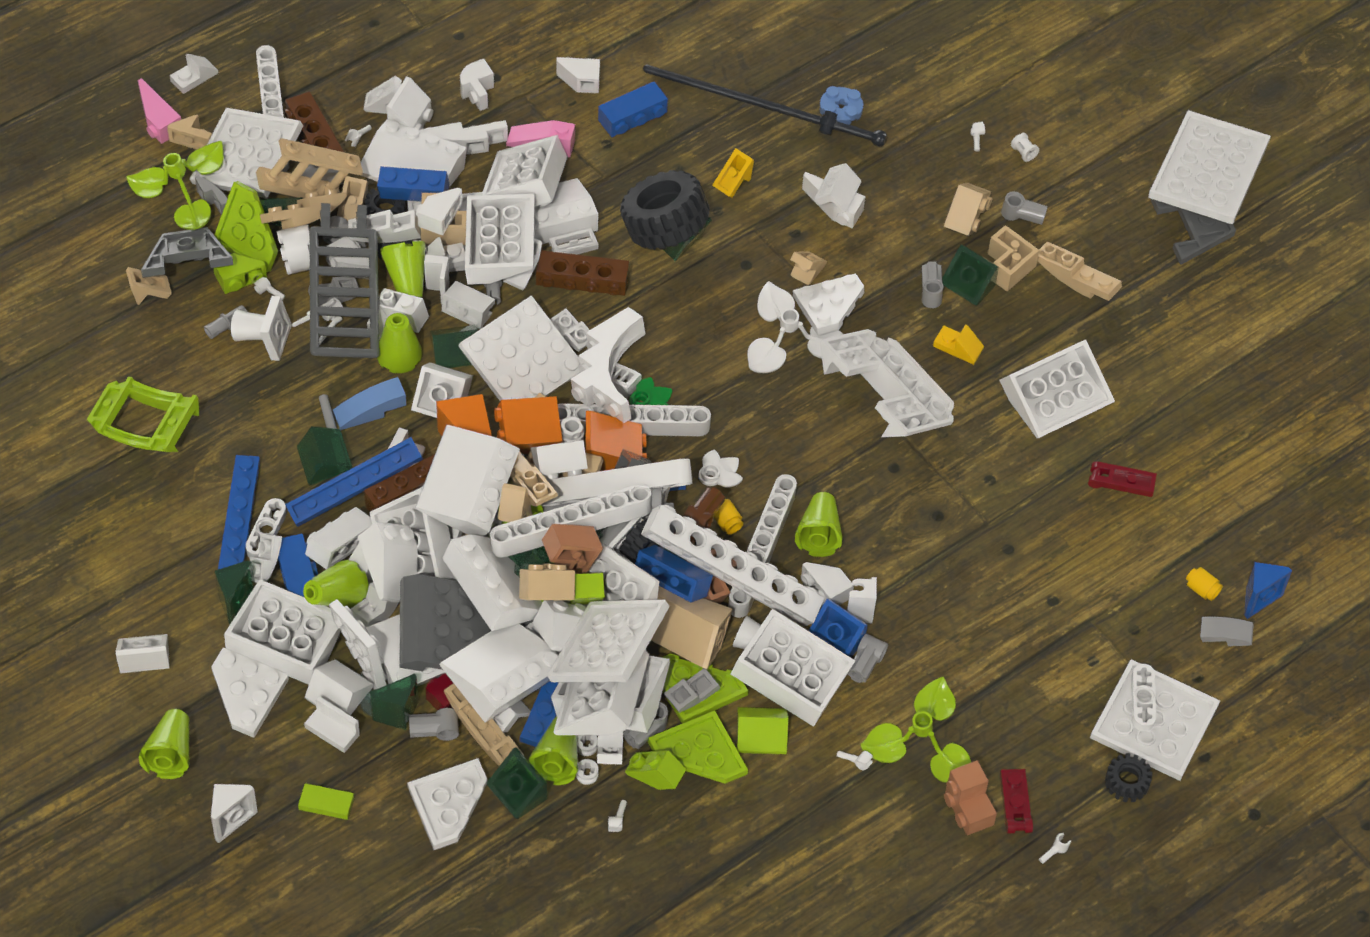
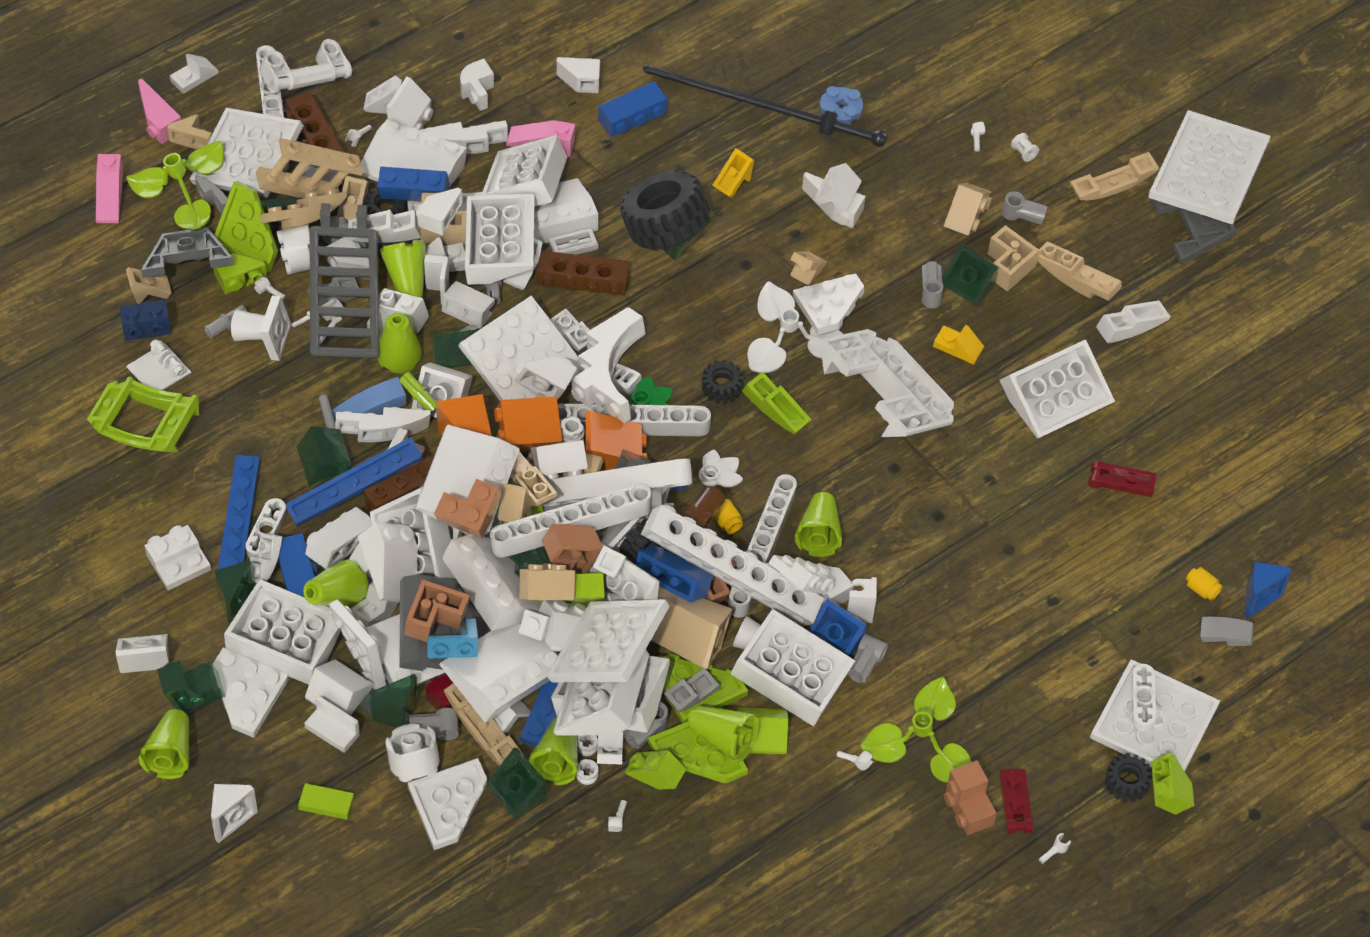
none -> bright pink slope [96,154,123,223]
none -> dark blue brick [120,300,171,341]
none -> white hinge [126,339,191,390]
none -> white plate [144,525,211,590]
none -> clear green brick [157,660,226,713]
none -> white piece [259,39,352,93]
none -> white slope [335,407,430,442]
none -> white brick [386,724,440,782]
none -> lime axle [400,372,436,413]
none -> nougat brick [404,579,469,642]
none -> dark azure bracket [427,619,478,658]
none -> nougat brick [434,479,502,539]
none -> white slope [514,356,577,400]
none -> white plate [518,609,551,641]
none -> white plate [593,546,627,579]
none -> lime cone [688,706,760,762]
none -> black tyre [701,360,744,404]
none -> lime slope [742,372,811,434]
none -> white plate [769,555,836,595]
none -> tan slope [1070,152,1159,200]
none -> white slope [1096,301,1170,344]
none -> lime slope [1151,752,1194,815]

